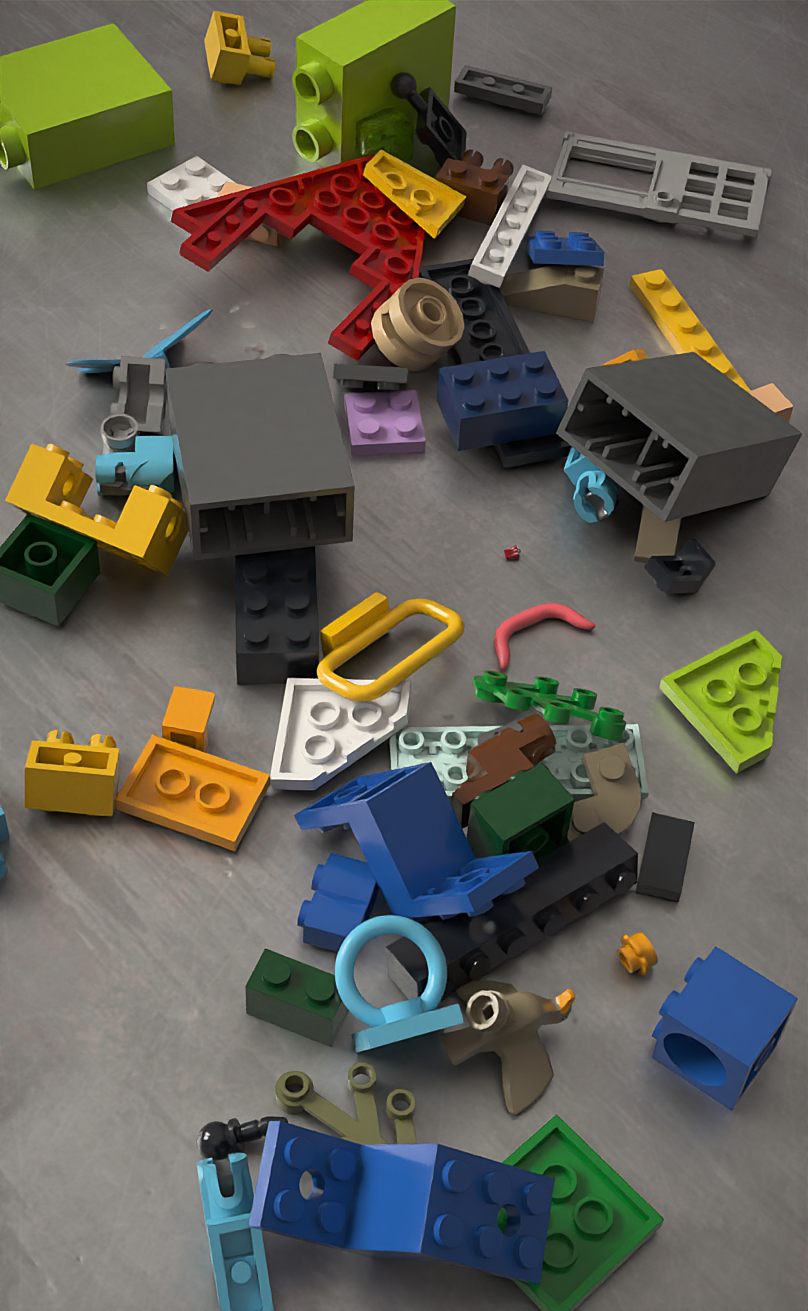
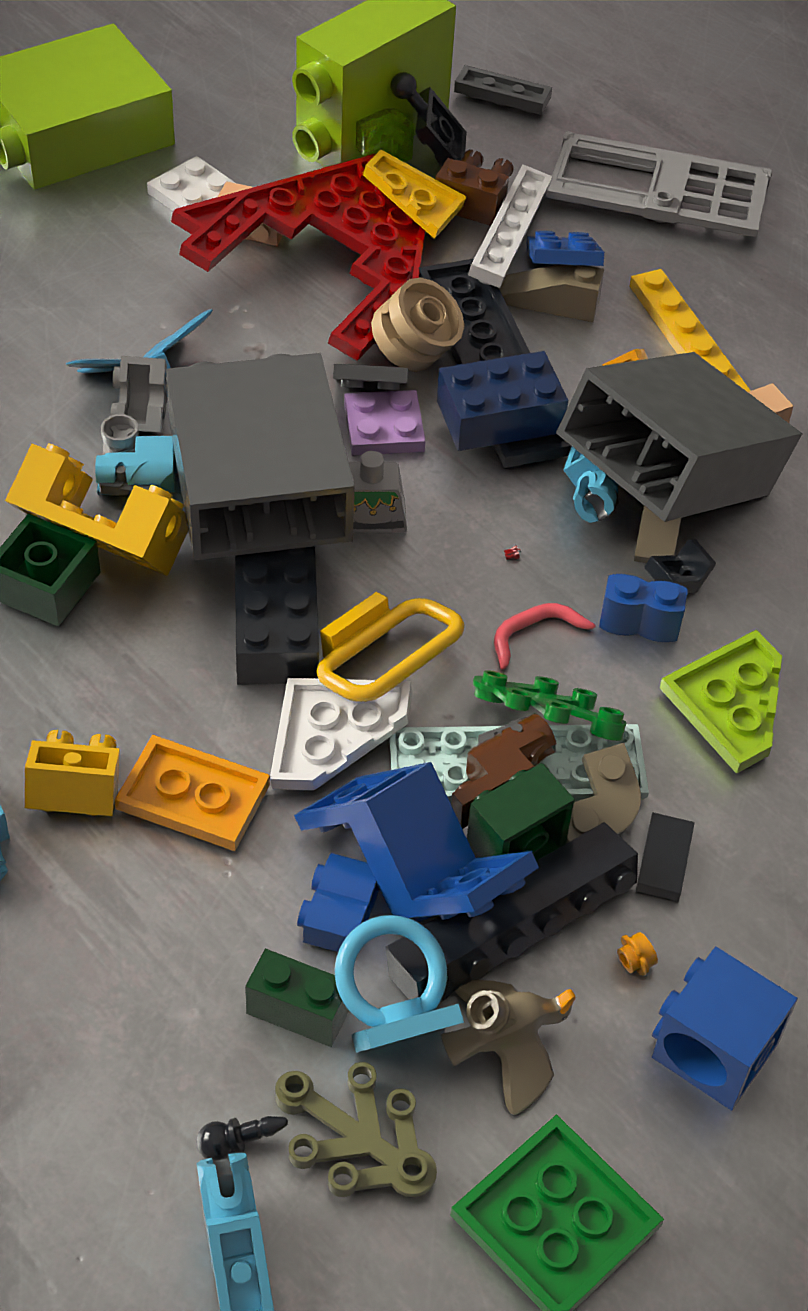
light orange panel [161,686,215,753] -> none
yellow brick [204,11,275,85] -> none
blue bracket [248,1121,555,1284] -> none
none -> light grey torso [349,451,407,532]
none -> blue brick [599,574,688,642]

